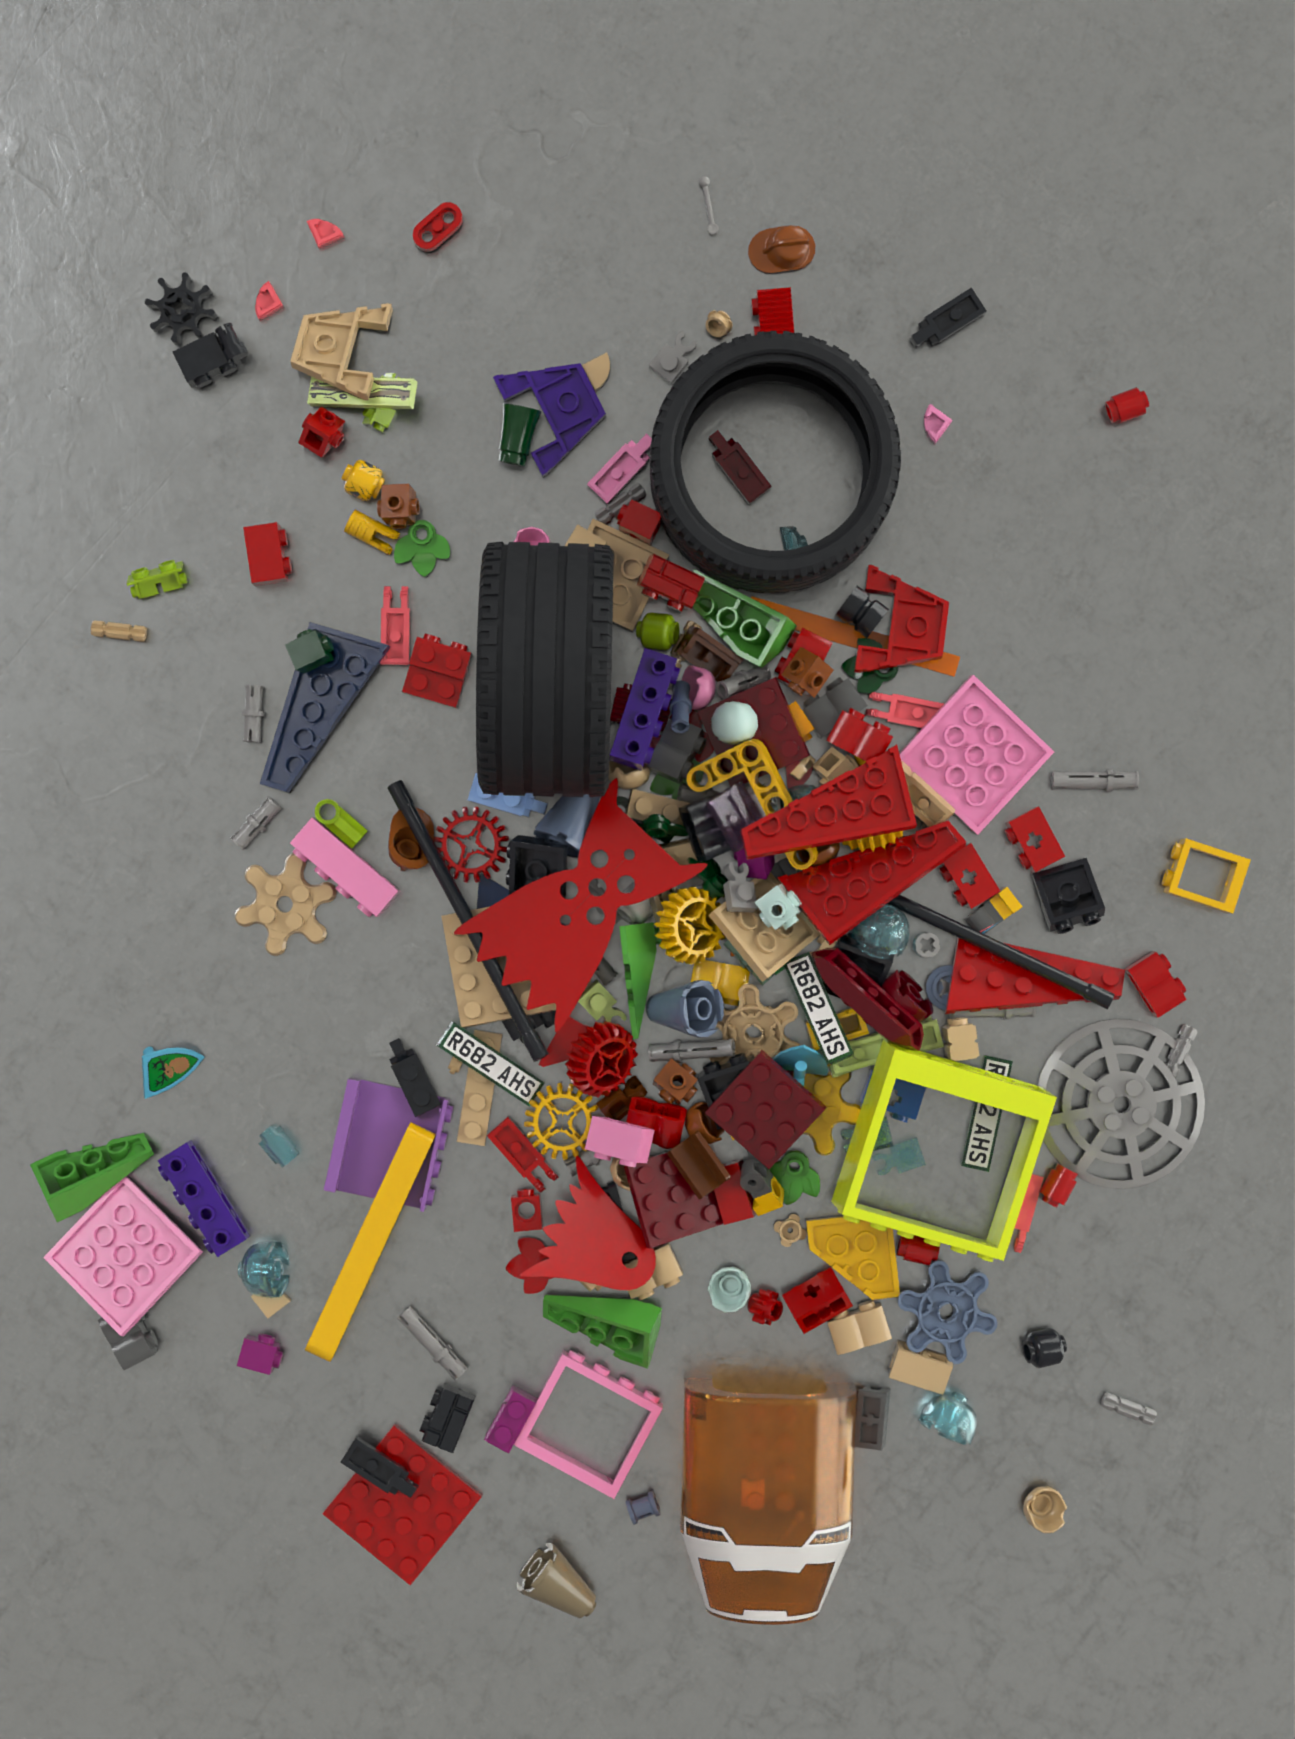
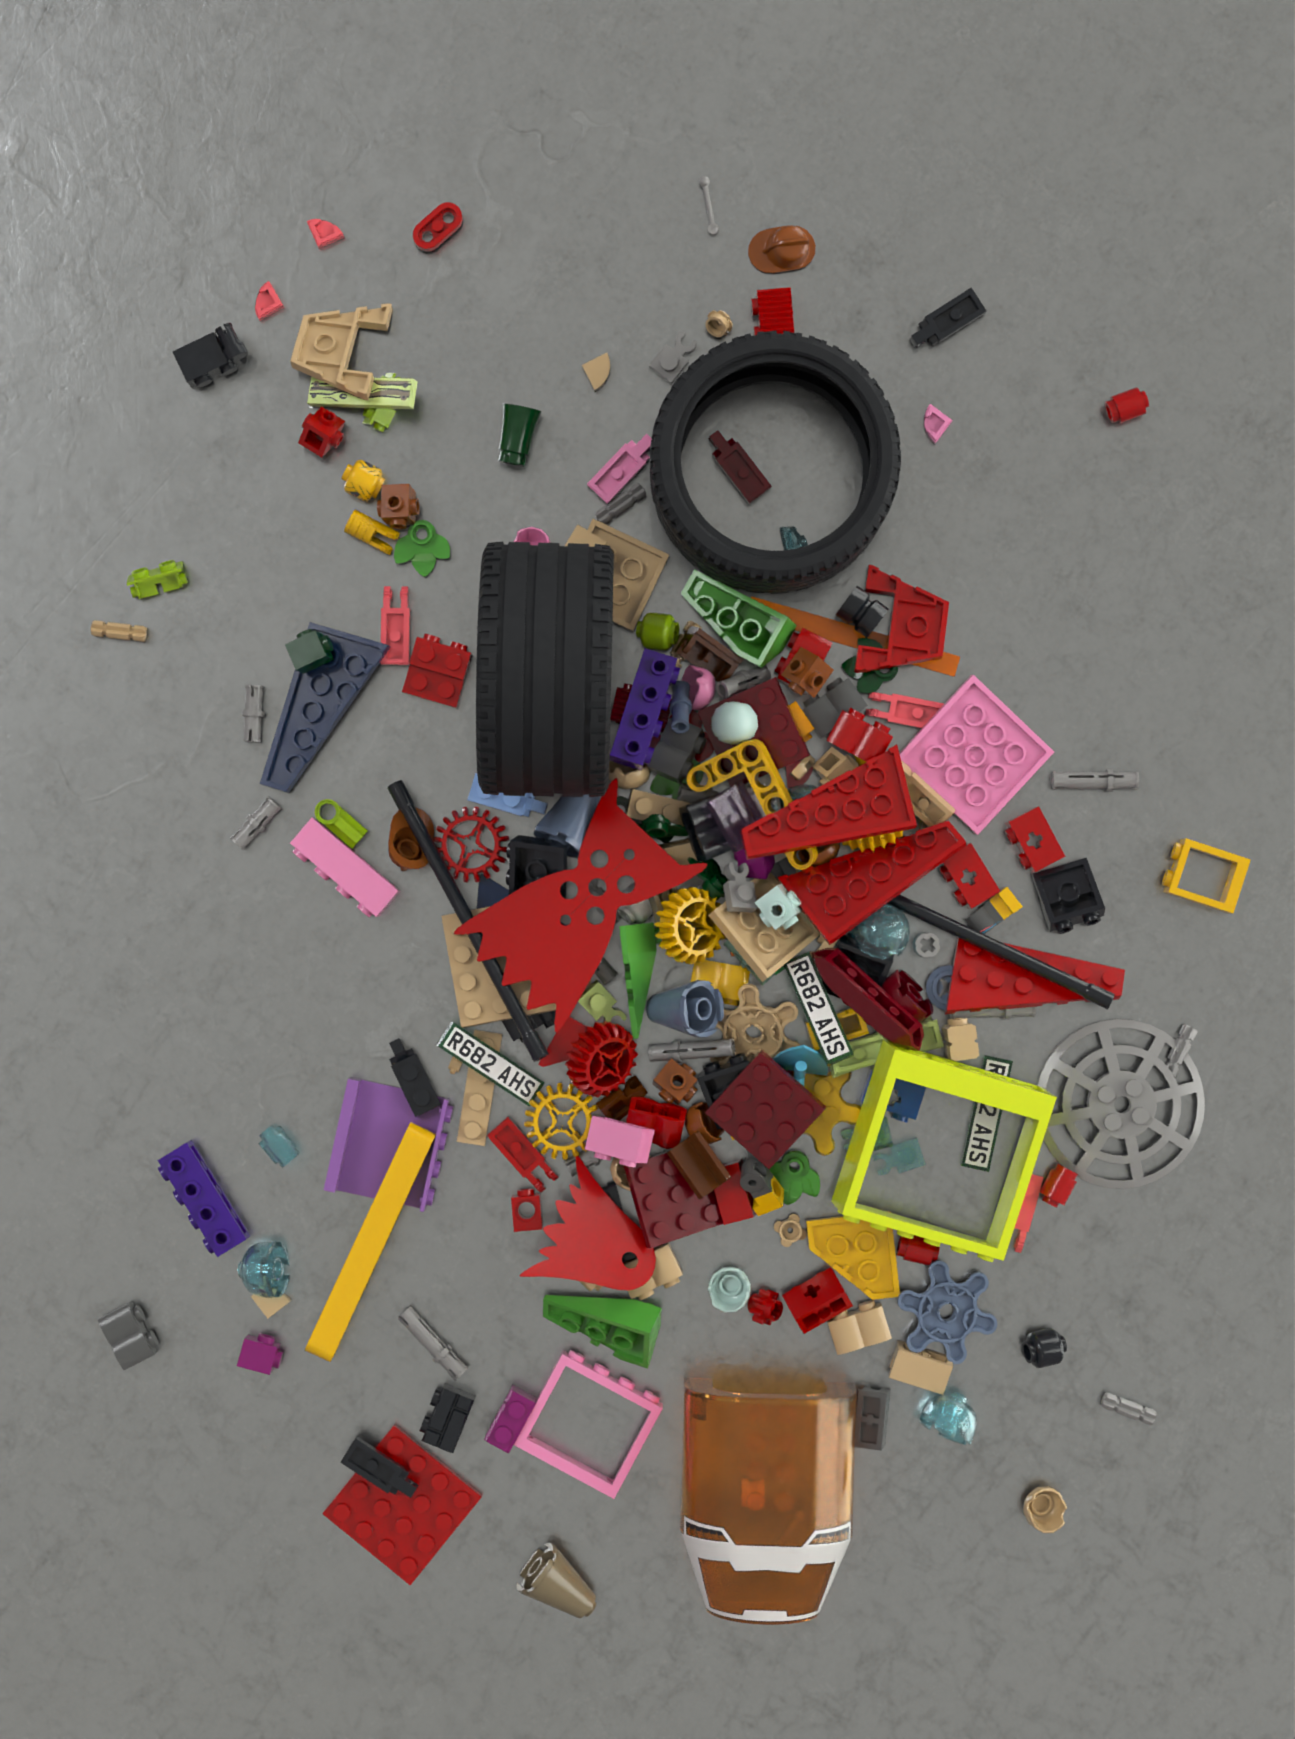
bright green wedge [30,1133,154,1222] -> none
bright pink plate [43,1176,203,1337] -> none
shield [142,1047,204,1099] -> none
black gear [145,272,217,345] -> none
tan plate [235,853,337,956] -> none
red brick [243,522,292,587] -> none
dark purple wing [493,363,606,477] -> none
red plate [506,1237,554,1294] -> none
red brick [616,499,661,546] -> none
sand blue bush [626,1491,661,1525] -> none
red brick [637,554,705,612] -> none
red brick [1124,951,1187,1018] -> none

